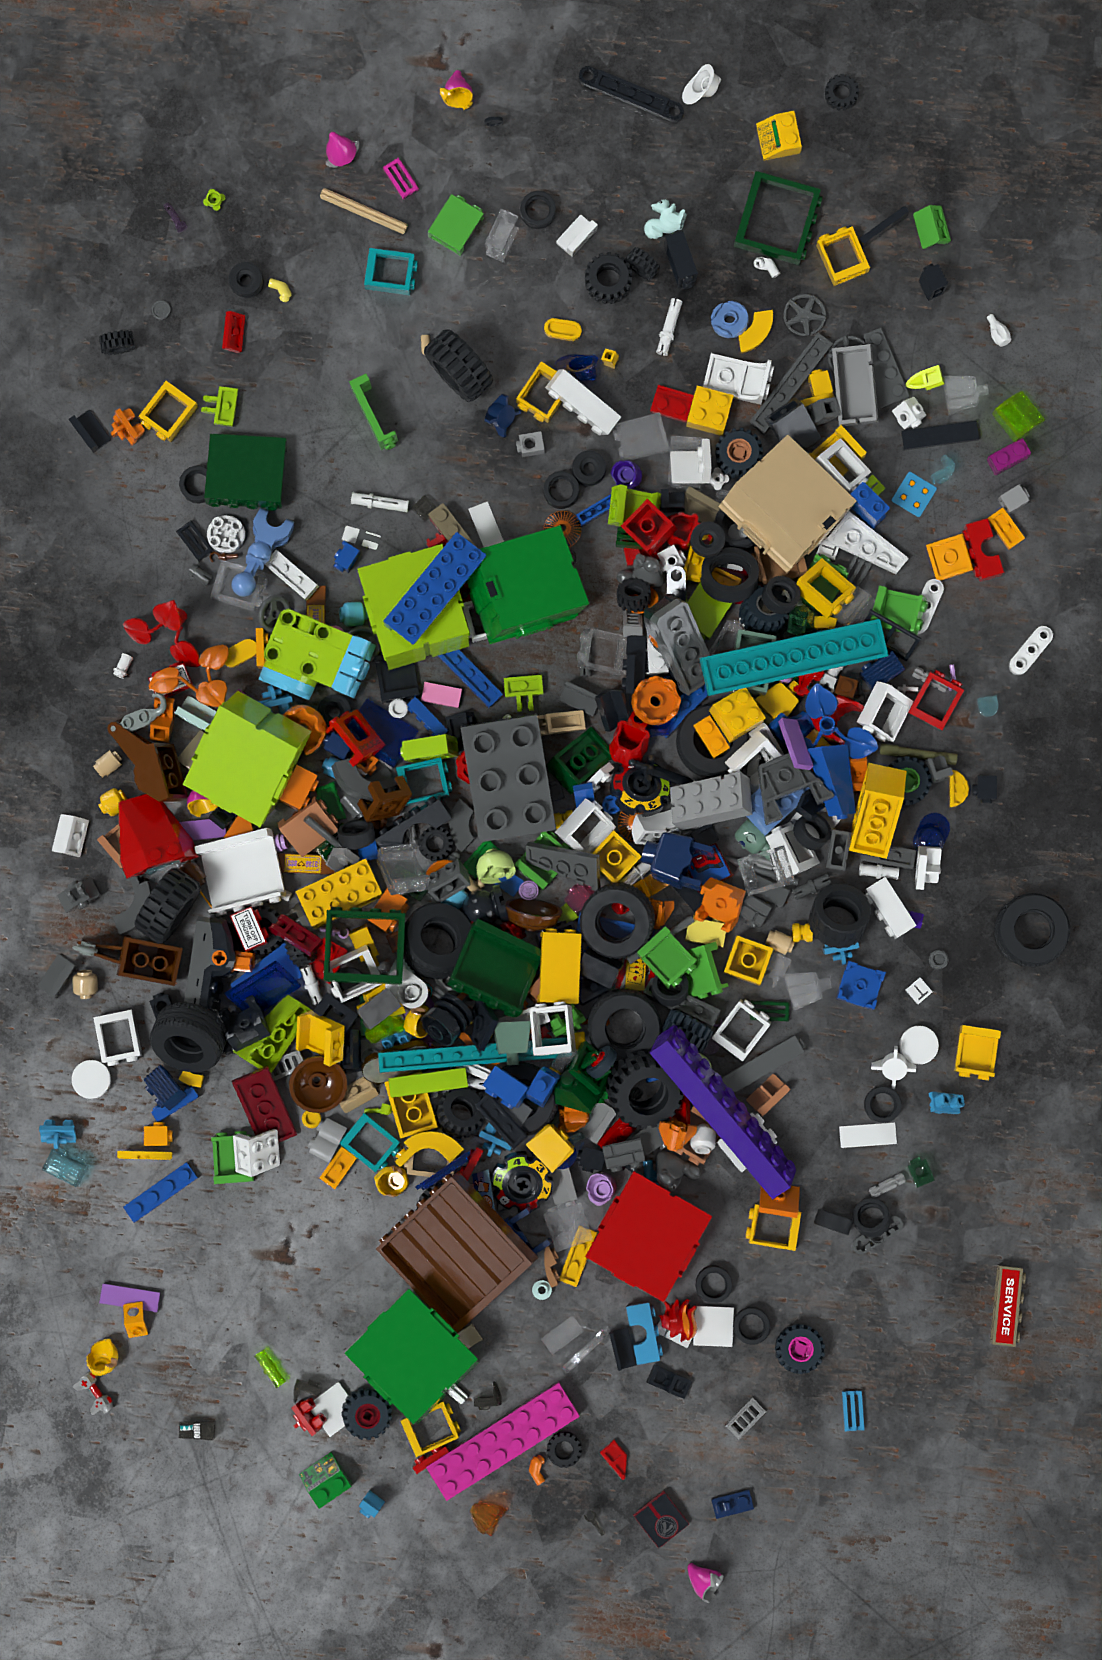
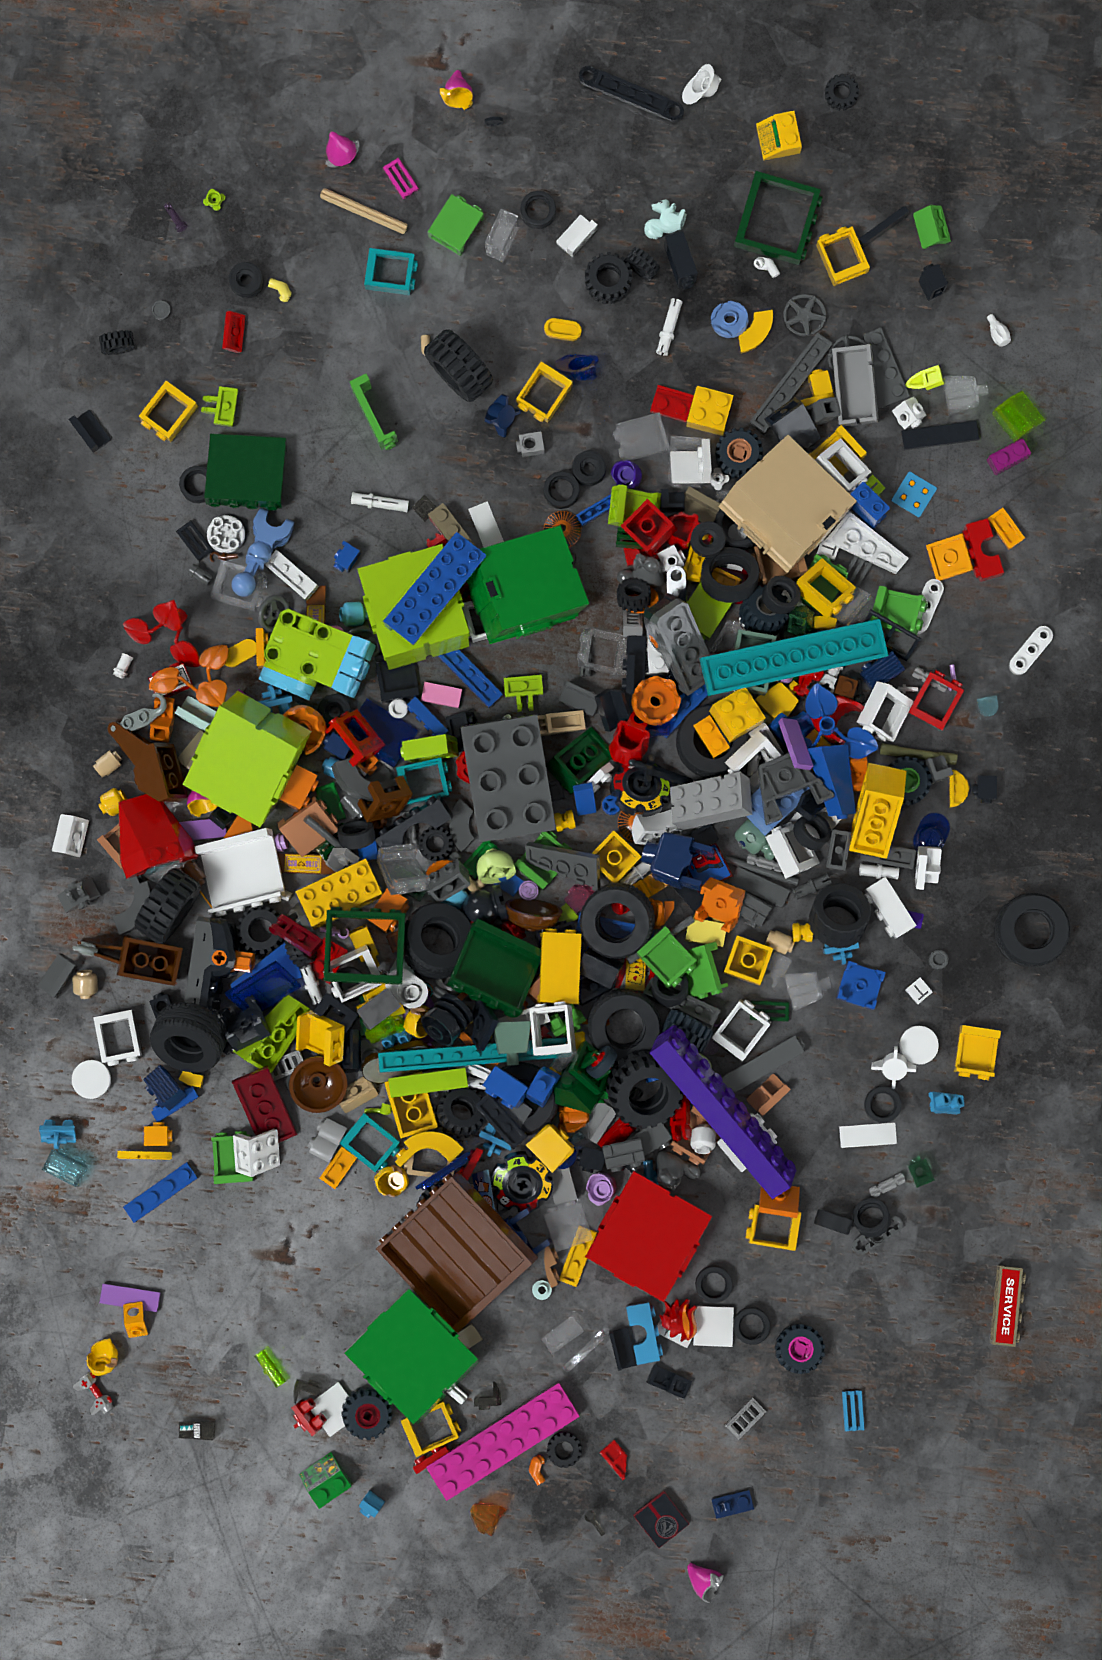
orange hips [111,408,145,446] -> none
brick [230,906,269,952] -> none
yellow tile [302,1111,322,1128] -> none
white sticker [342,526,381,550] -> none
white brick [545,369,621,435] -> none
white window [555,798,616,854] -> none
yellow piece [601,348,619,369] -> none
orange brick [658,1116,697,1151] -> none
white bracket [703,353,774,405] -> none
clear window [737,845,795,896] -> none
clear light blue bracket [929,454,955,485] -> none
light grey brick [997,484,1030,515] -> none

